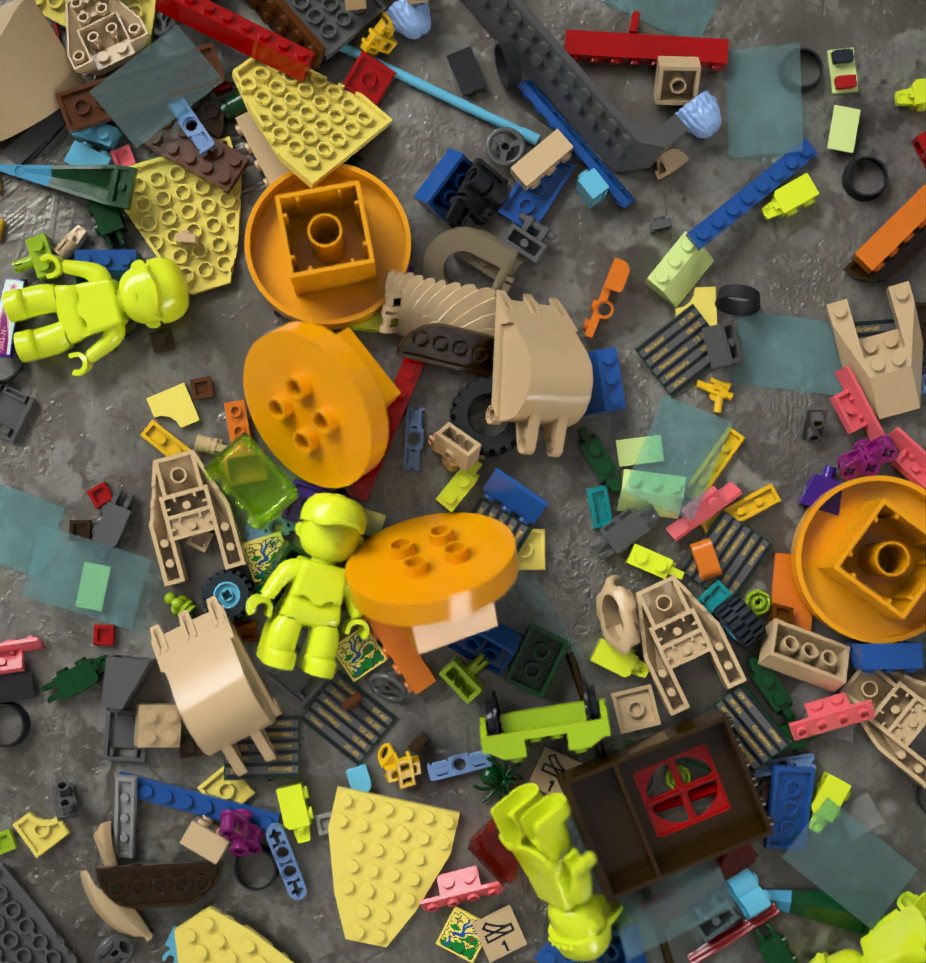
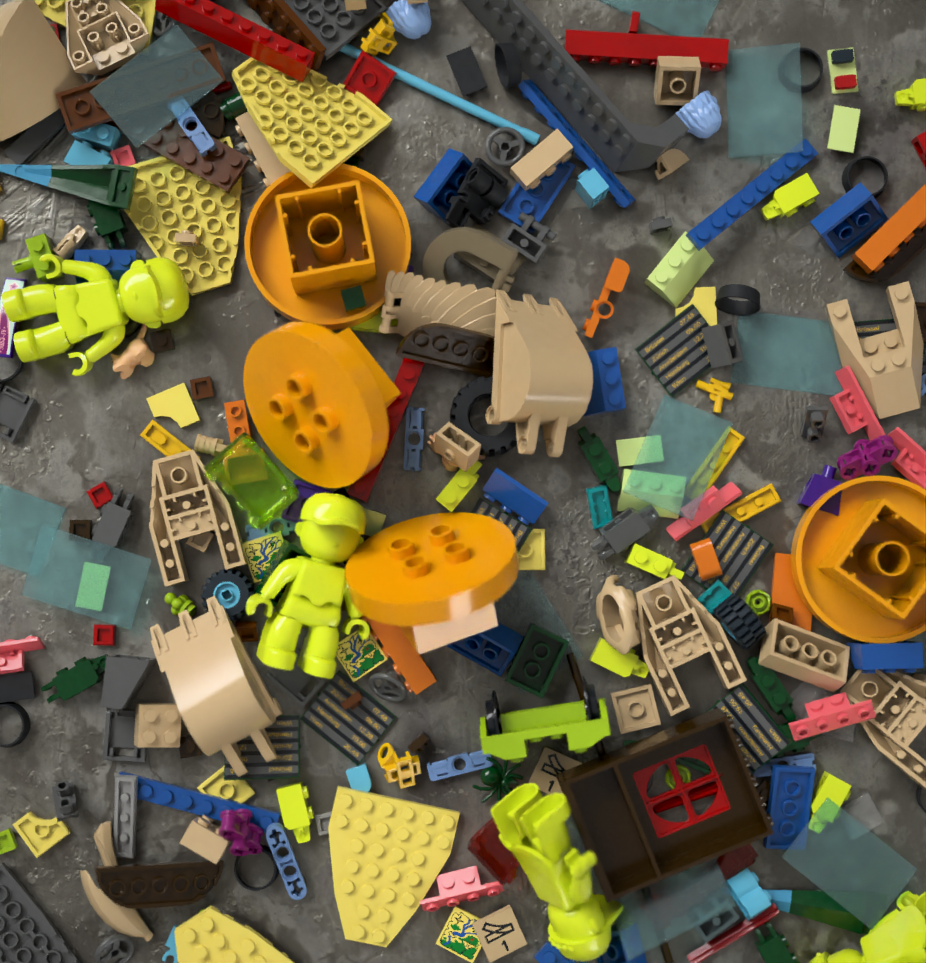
lime brick [439,653,489,704] -> none
none -> light nougat animal [110,324,155,379]
none -> dark green tile [340,285,367,312]
none -> blue slope [810,182,889,258]

